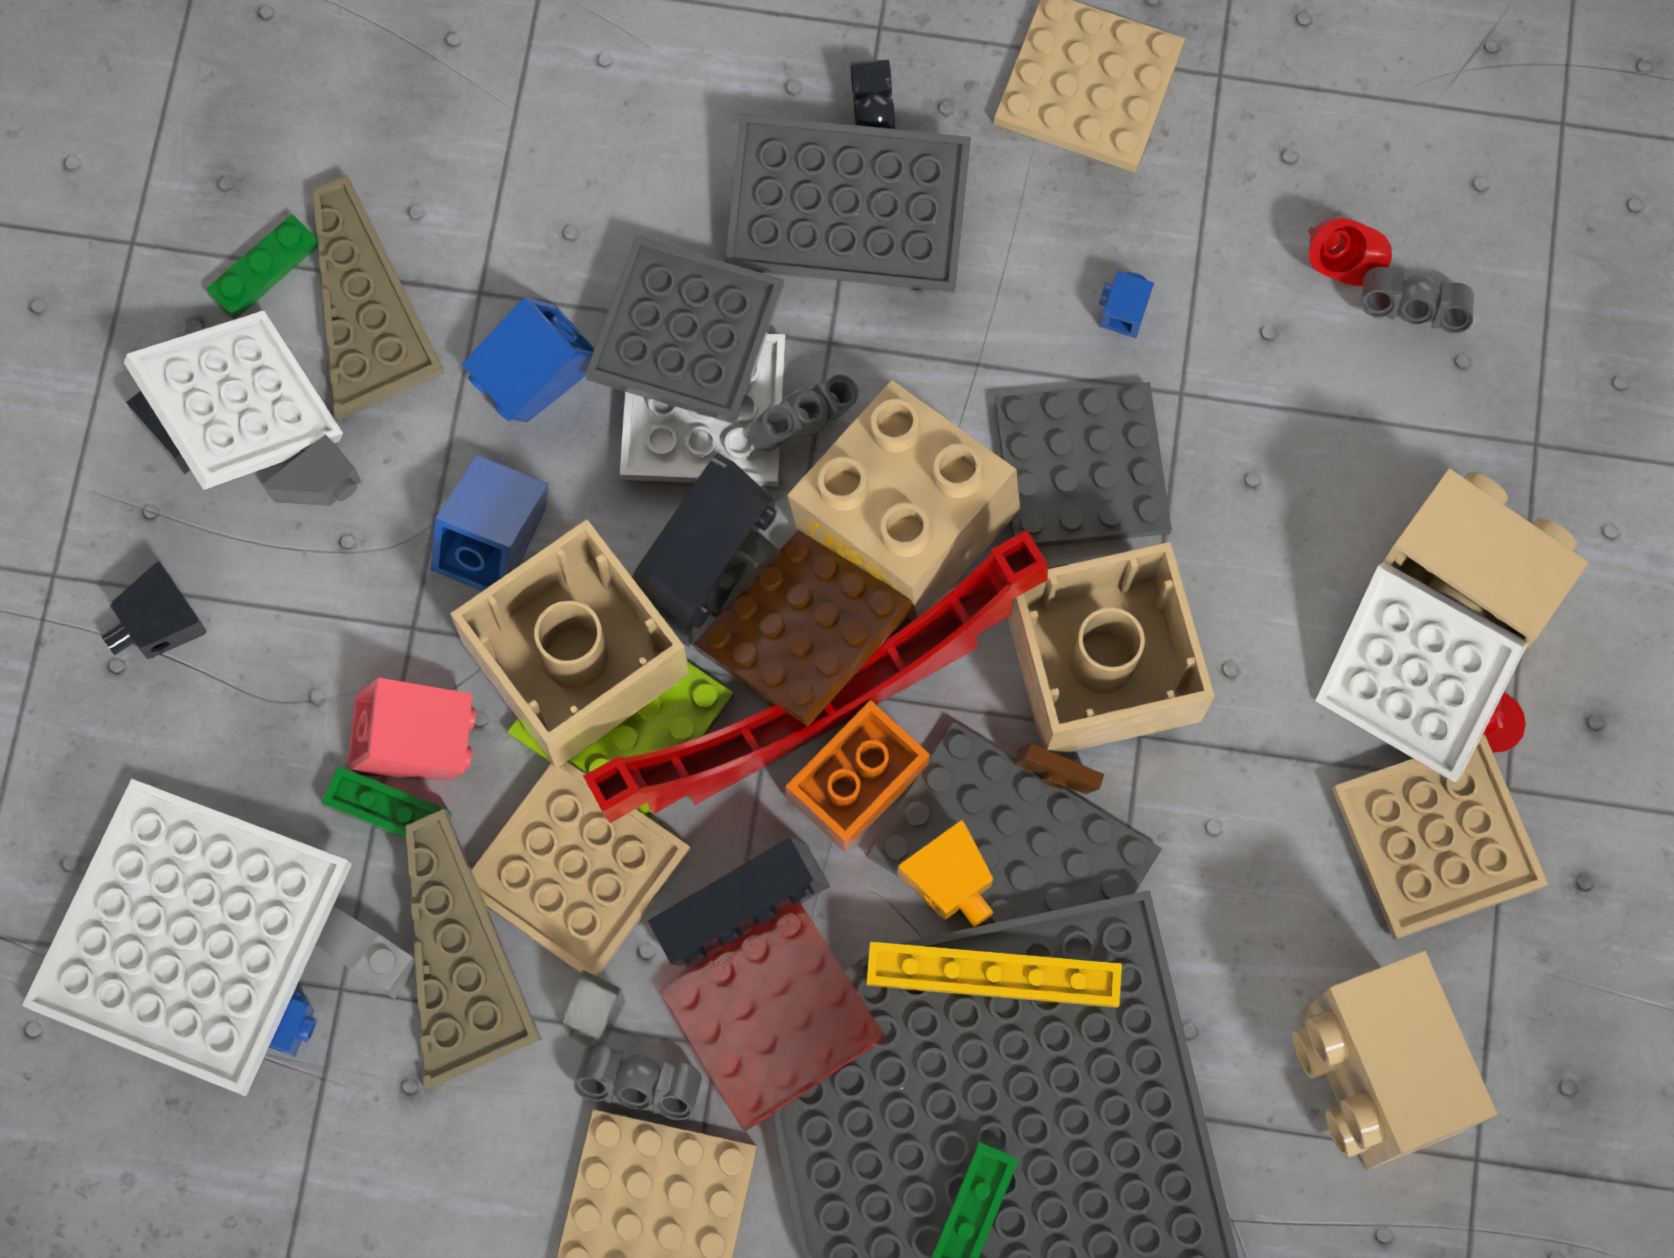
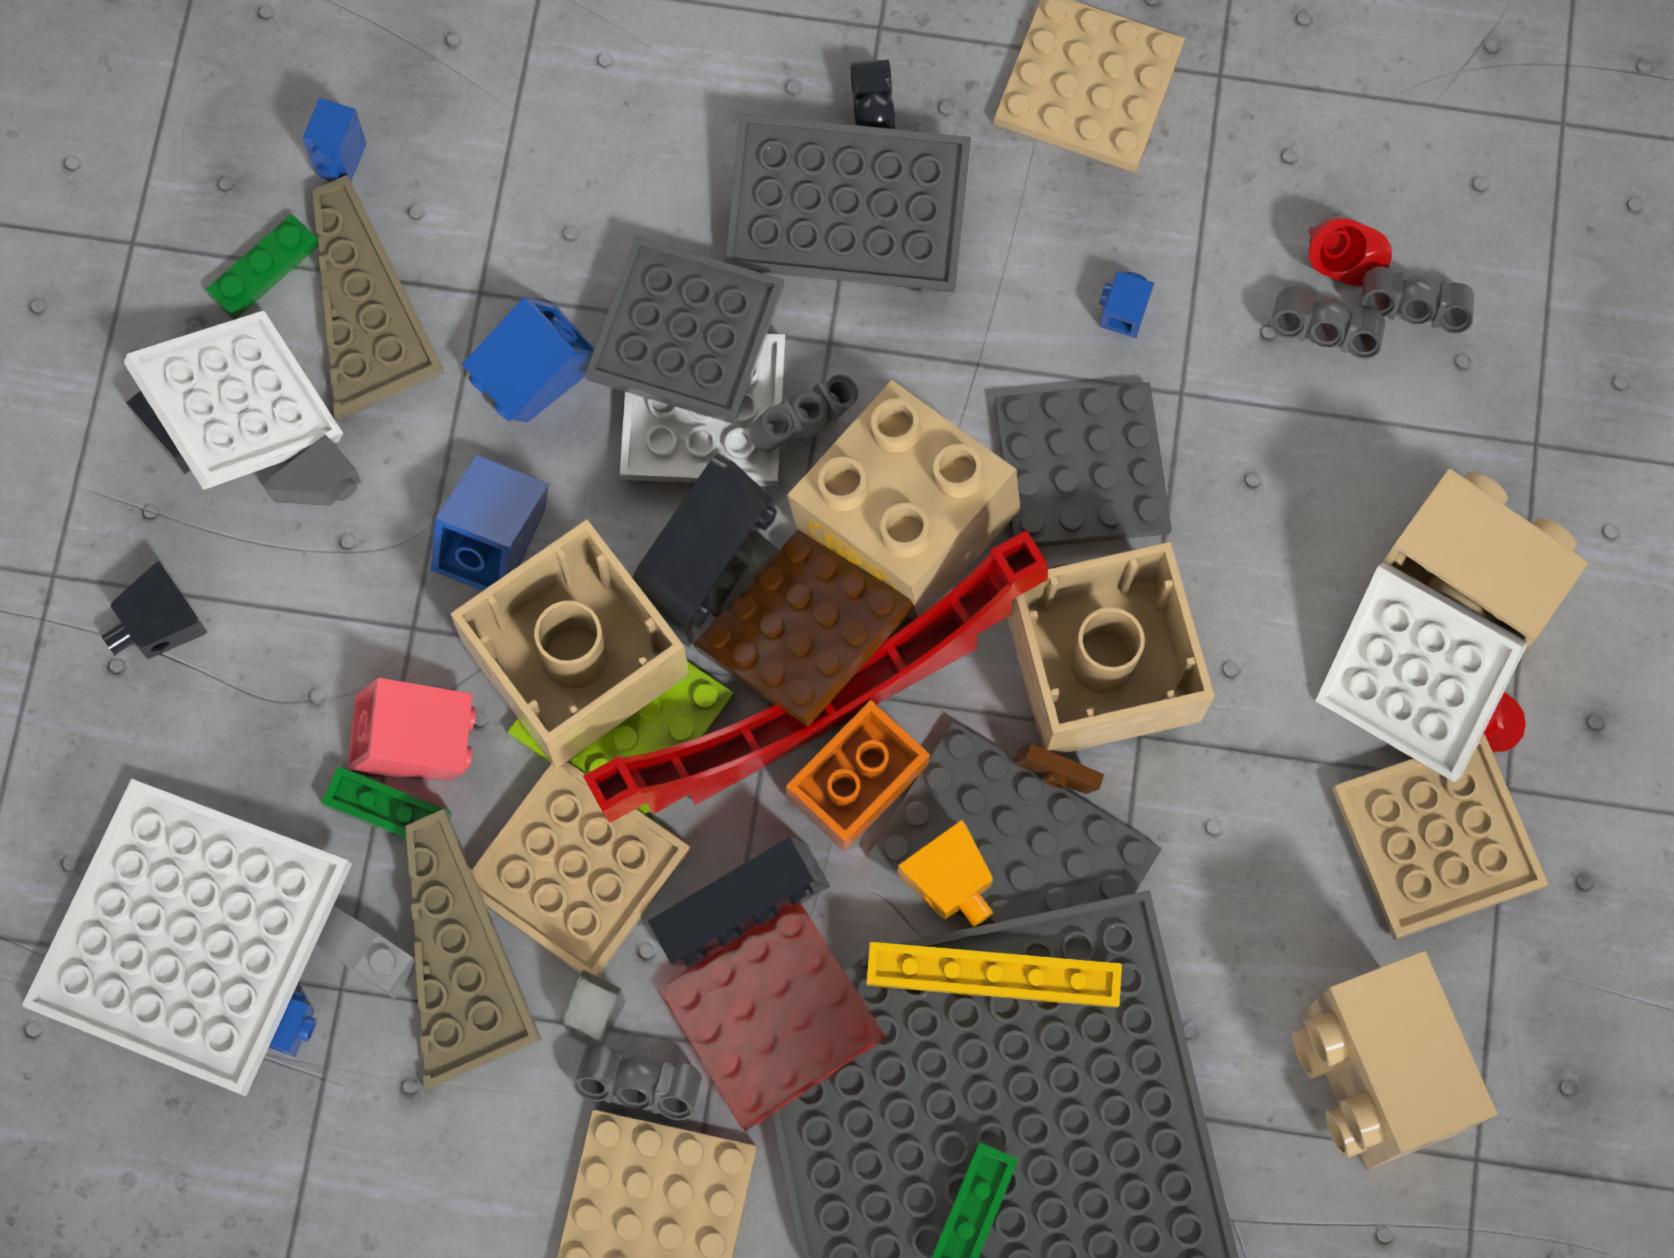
none -> blue brick [302,98,367,182]
none -> dark grey piece [1271,287,1386,359]

